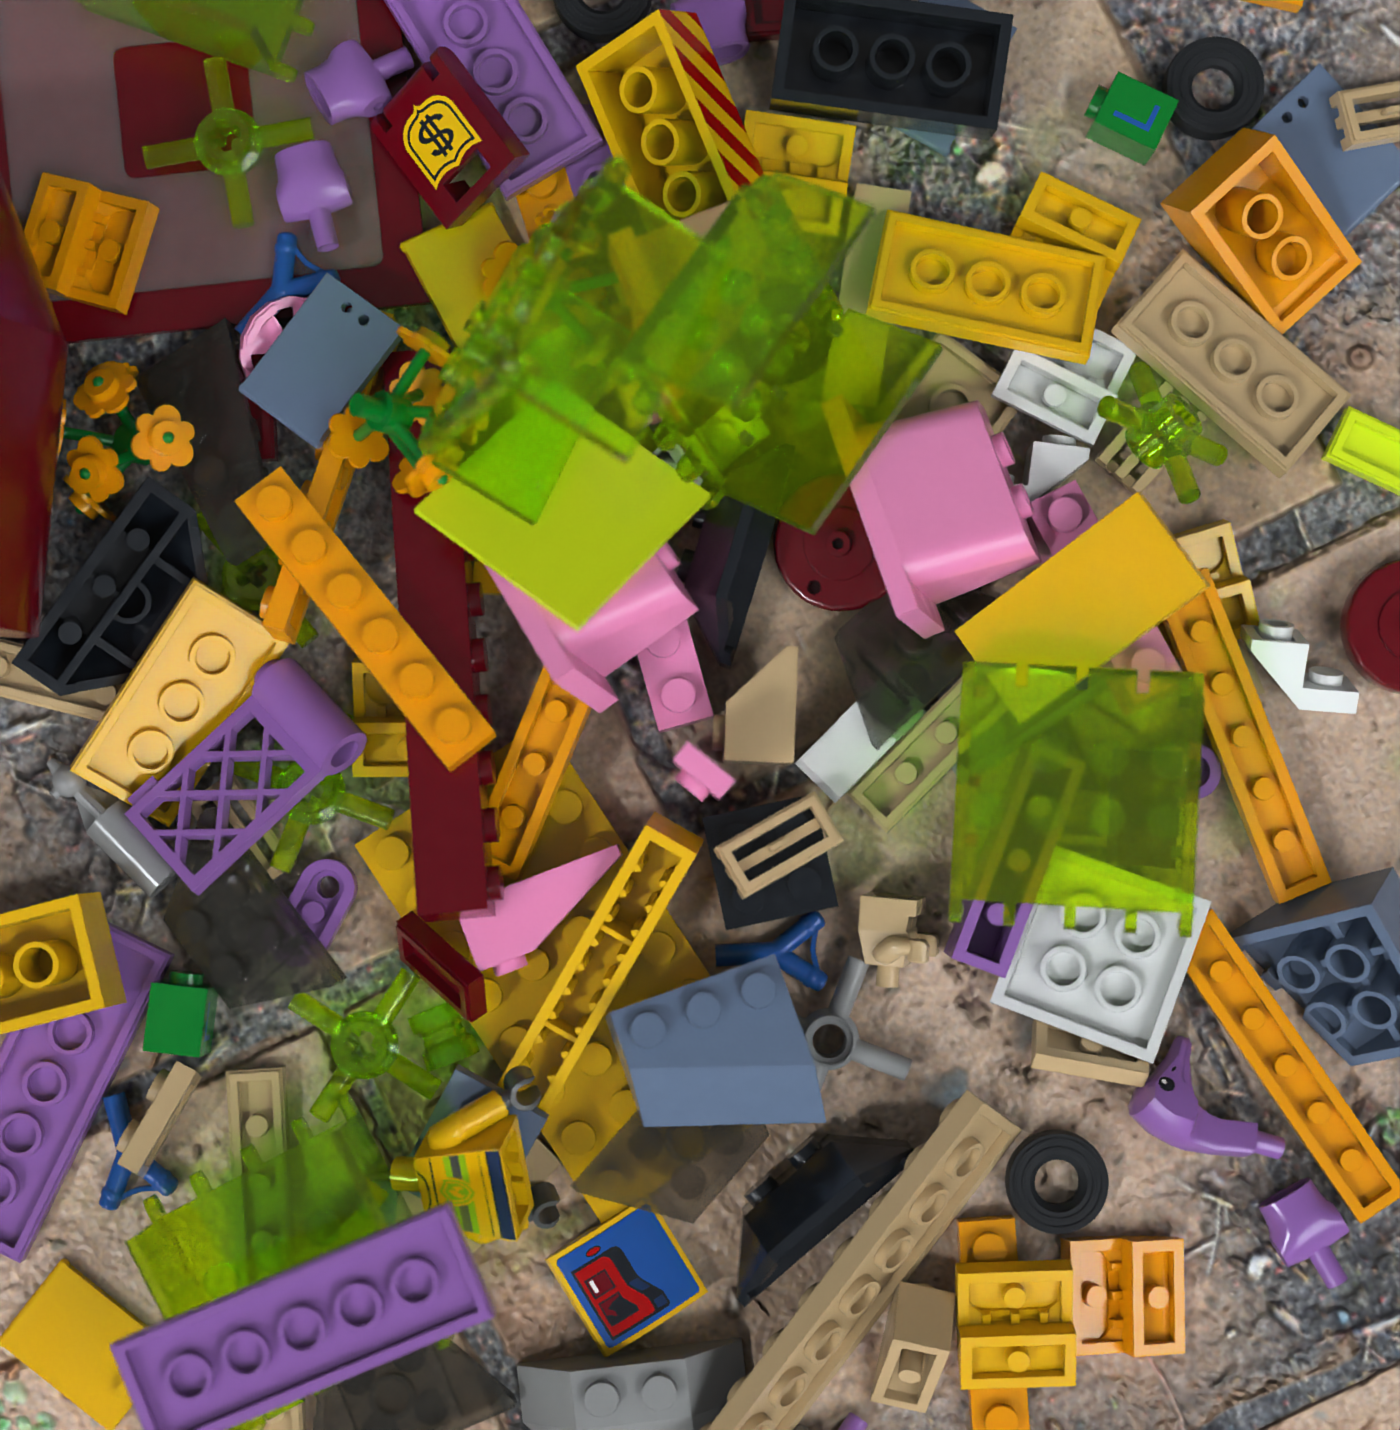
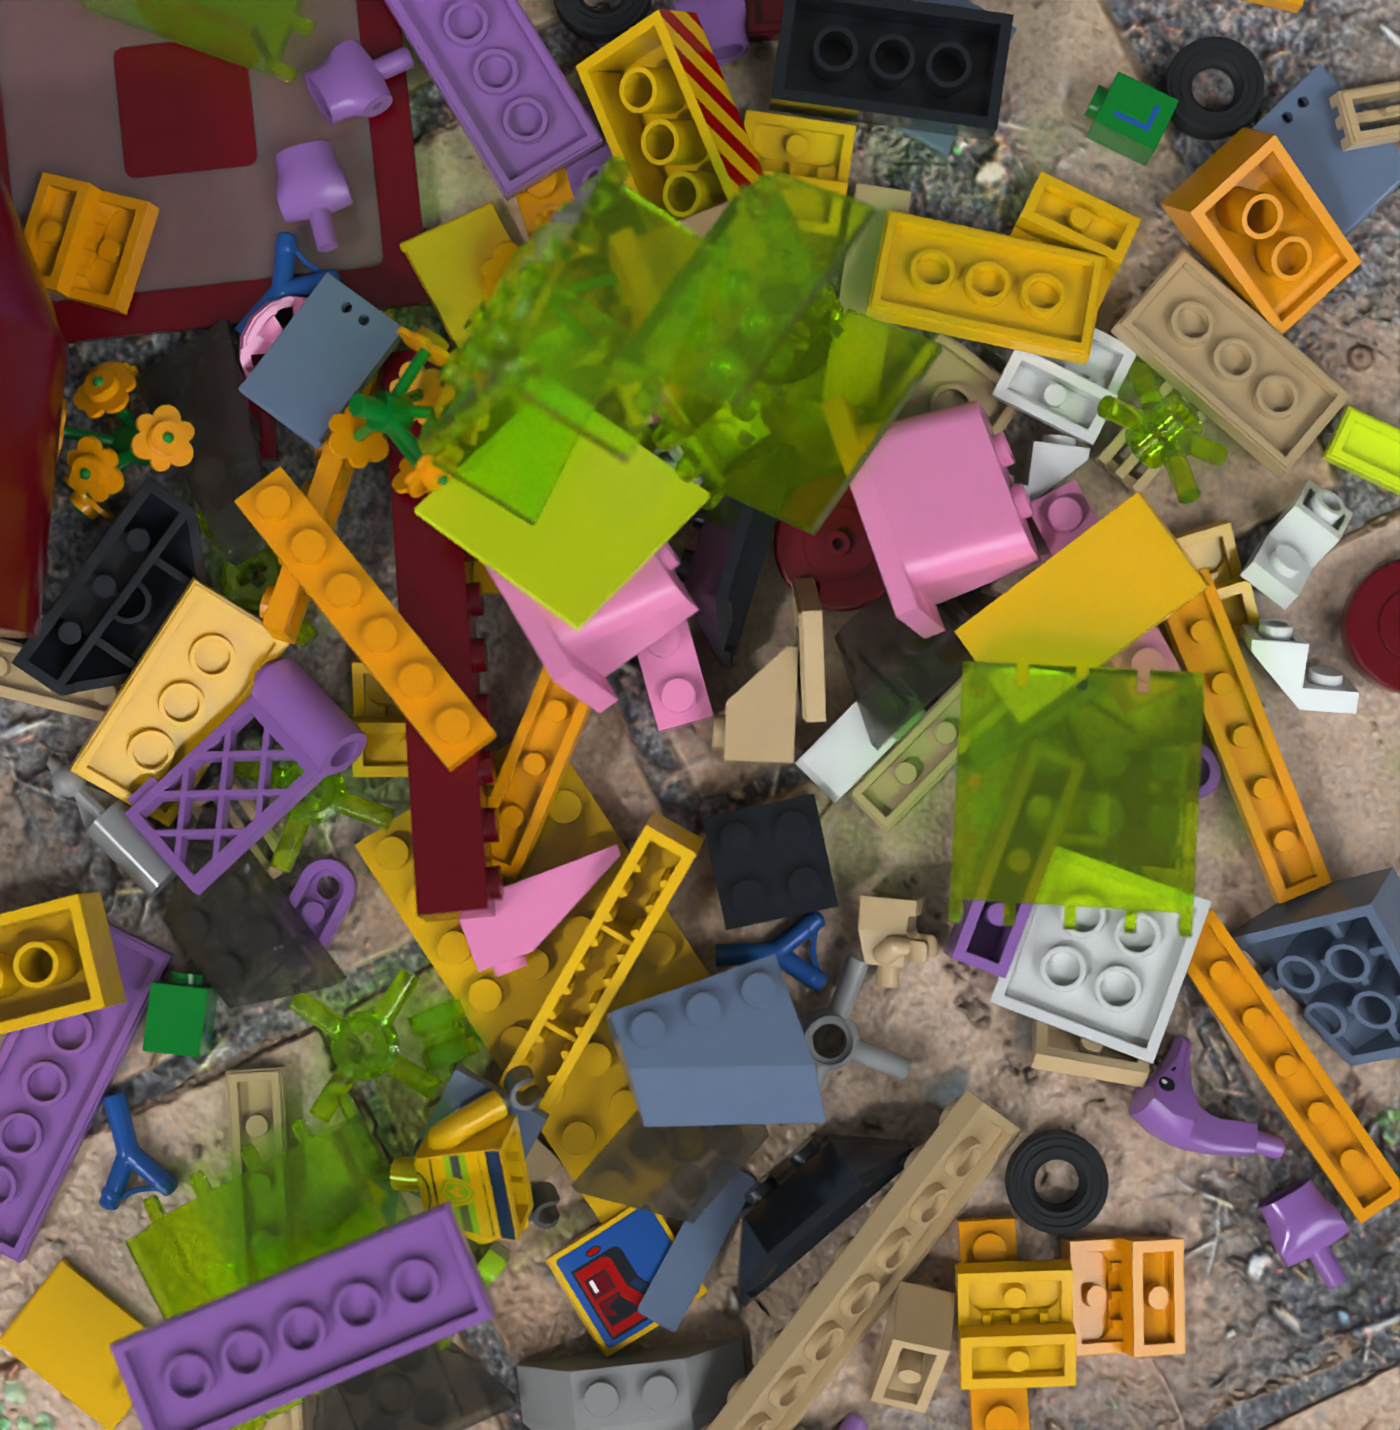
tan plate [116,1061,202,1178] -> none
clear neon green bar [143,57,315,229] -> none
dark red container [370,46,530,230] -> none
dark red tile [396,911,487,1023] -> none
bright pink plate [673,741,735,802] -> none
tan tile [713,791,844,900] -> none
none -> lime tile [476,1240,510,1288]
none -> sand blue sticker [637,1159,756,1332]
none -> tan tile [792,577,826,723]
none -> white slope [1240,480,1353,610]

